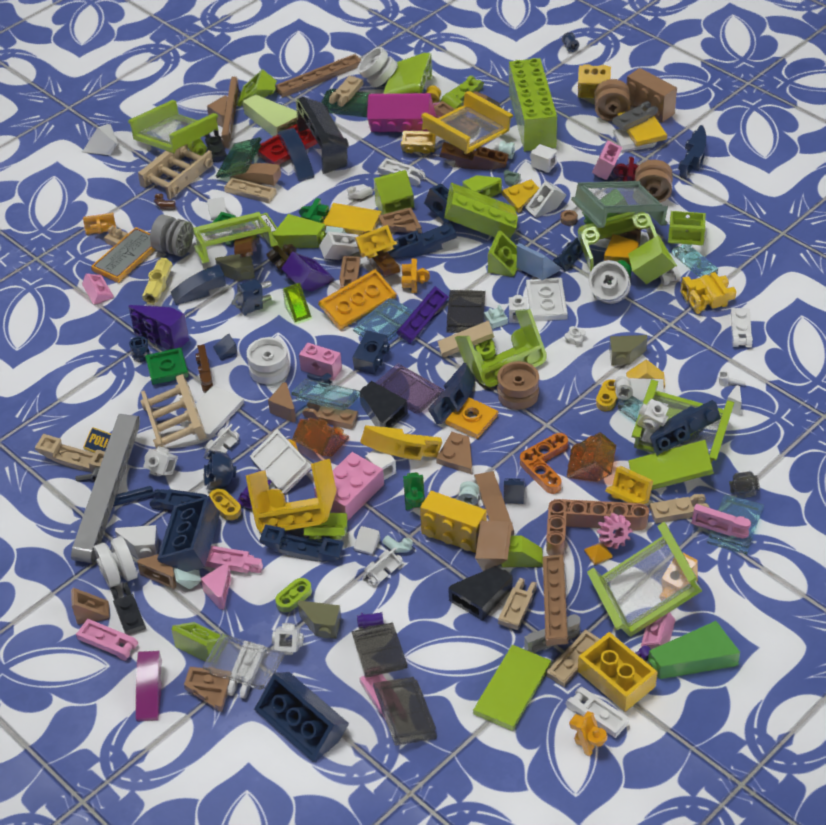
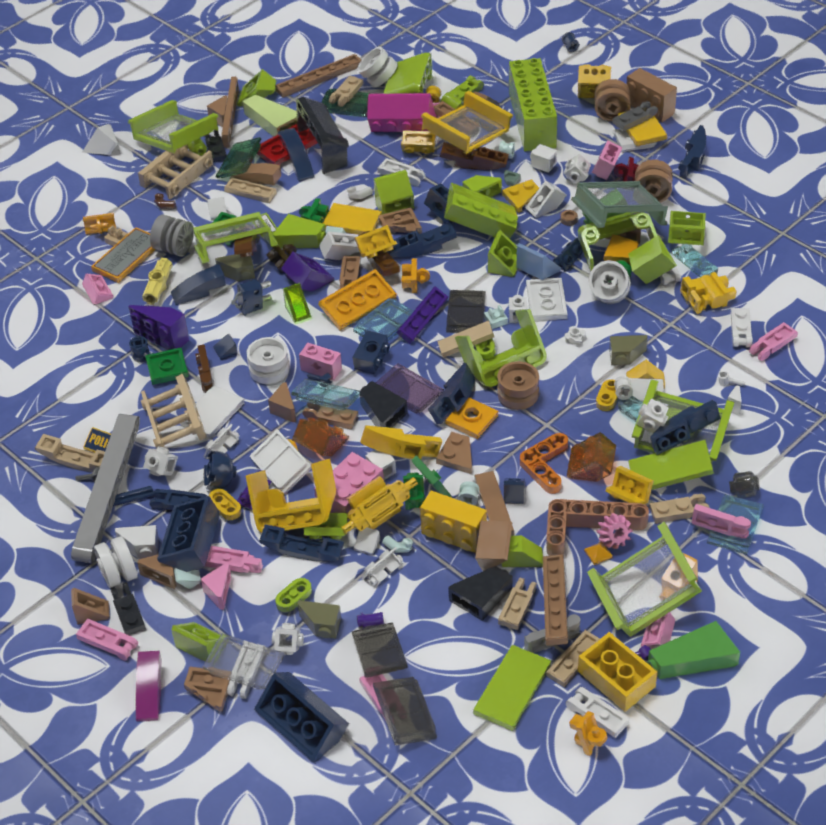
none -> yellow piece [341,476,418,534]
none -> green plate [412,455,453,498]
none -> white brick [563,154,591,184]
none -> bright pink hinge [749,322,798,361]

